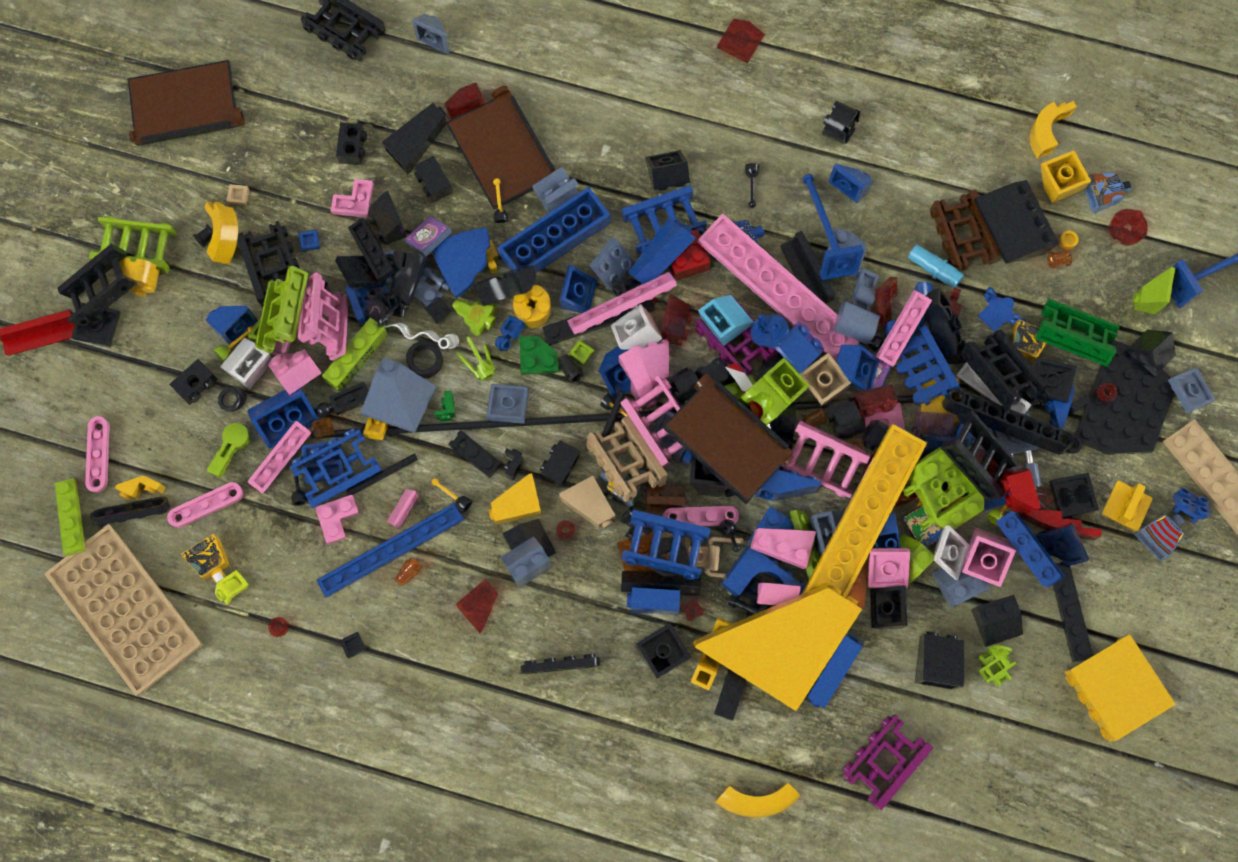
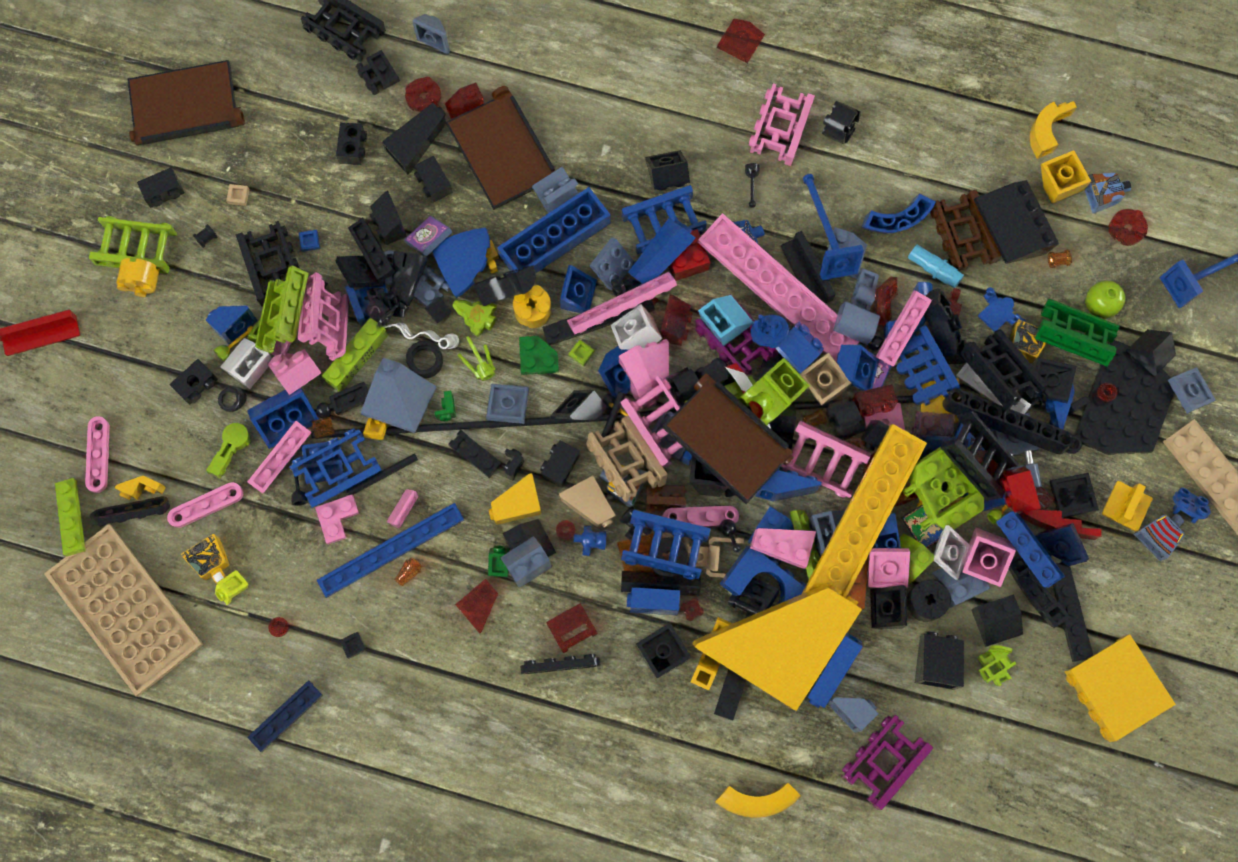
black fence [57,243,137,328] -> none
black tile [71,303,121,347] -> none
yellow arch [204,201,238,264] -> none
bright pink plate [331,179,374,218] -> none
hinge [431,478,473,513] -> none
hinge [493,178,509,223] -> none
blue plate [495,315,526,351] -> none
pearl dark grey cone [558,354,583,383] -> none
bright pink slope [757,583,800,605] -> none
blue slope [828,164,873,203] -> none
yellow tile [1058,230,1079,250] -> none
lime slope [1132,267,1175,315] -> none
none -> black brick [137,167,185,208]
none -> dark blue plate [247,680,323,752]
none -> black plate [356,50,400,95]
none -> clear red plate [405,77,442,112]
none -> green bracket [488,545,510,577]
none -> clear red plate [546,603,598,654]
none -> black slope [550,390,607,420]
none -> blue piece [573,526,606,556]
none -> bright pink fence [748,83,815,166]
none -> sand blue slope [828,697,878,733]
none -> blue brick [862,194,936,233]
none -> black brick [906,580,950,622]
none -> black slope [1009,554,1071,628]
none -> lime cylinder [1085,280,1125,319]

